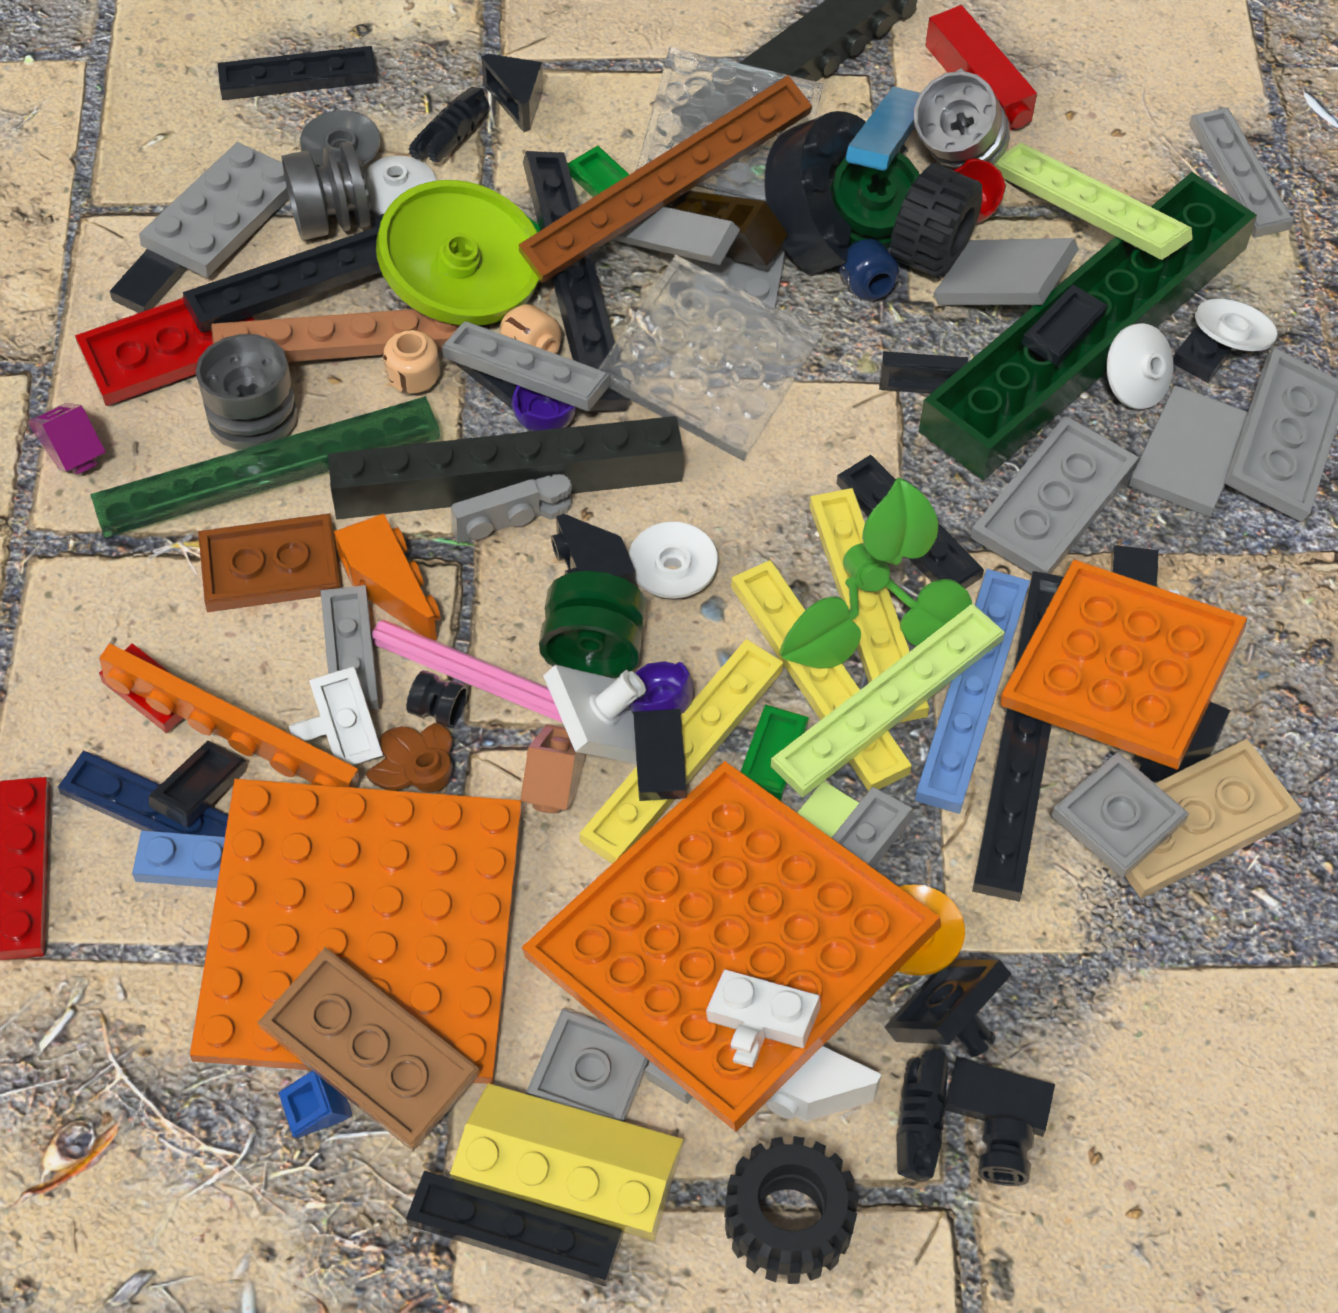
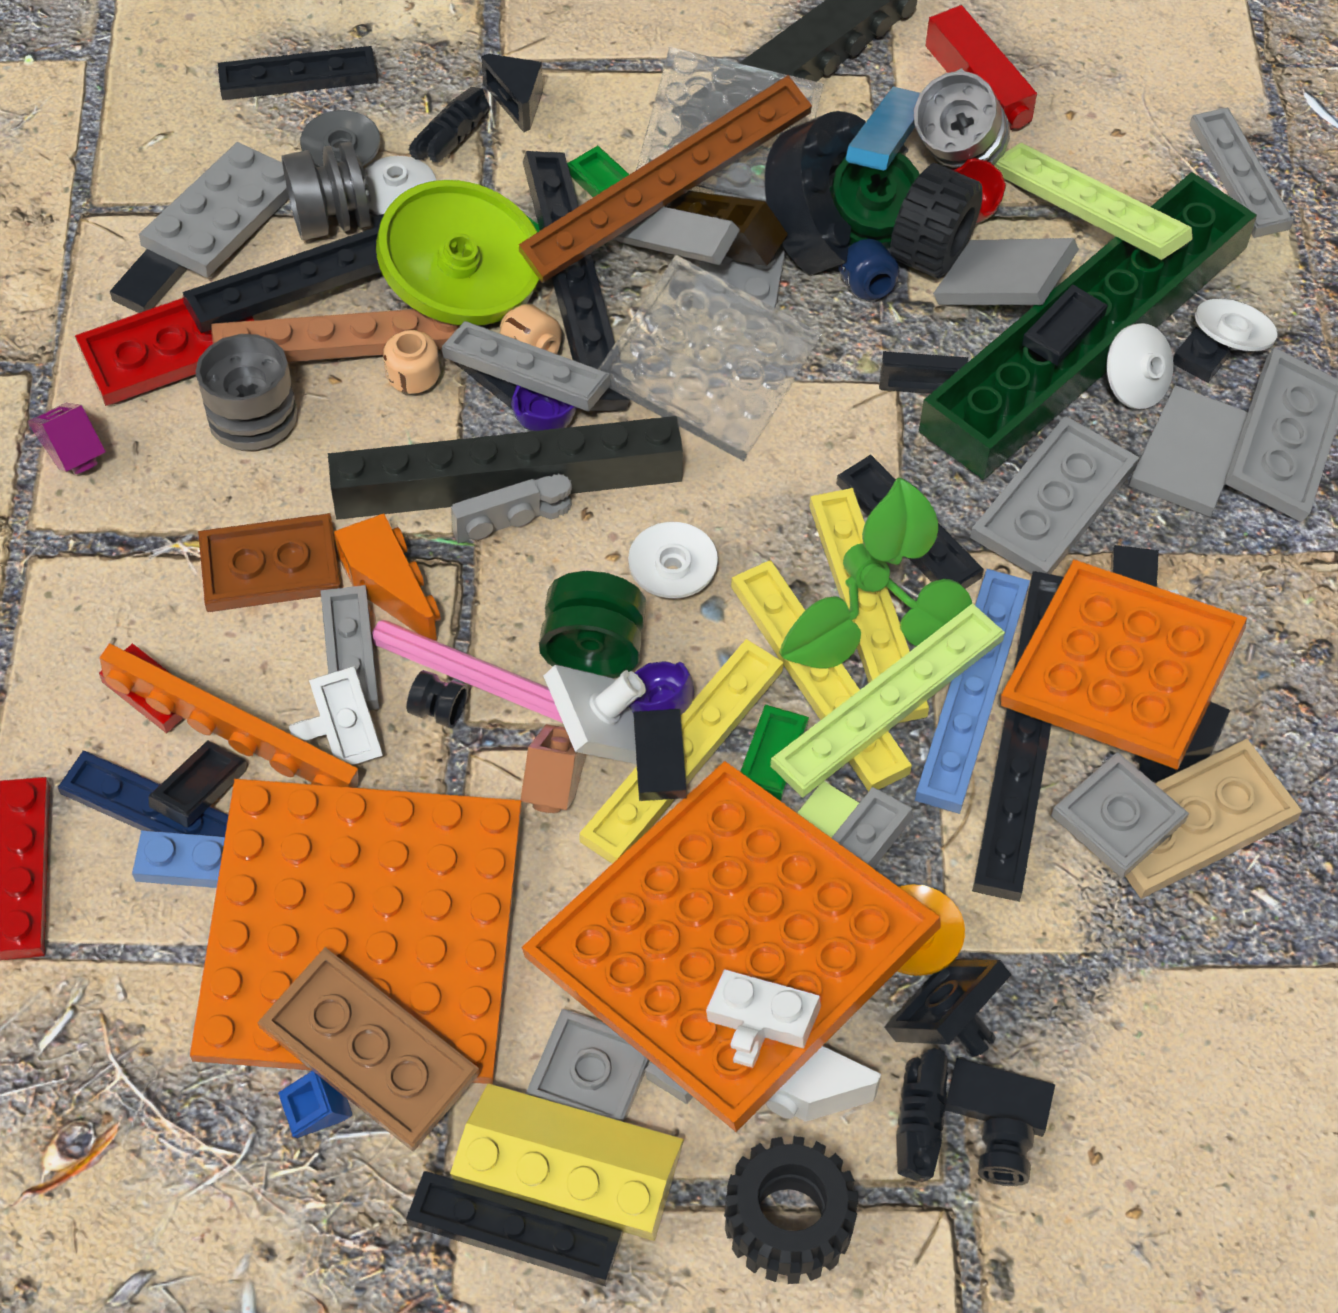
clear green plate [90,396,440,538] -> none
dark orange plate [366,723,453,793] -> none
black slope [551,514,636,586] -> none

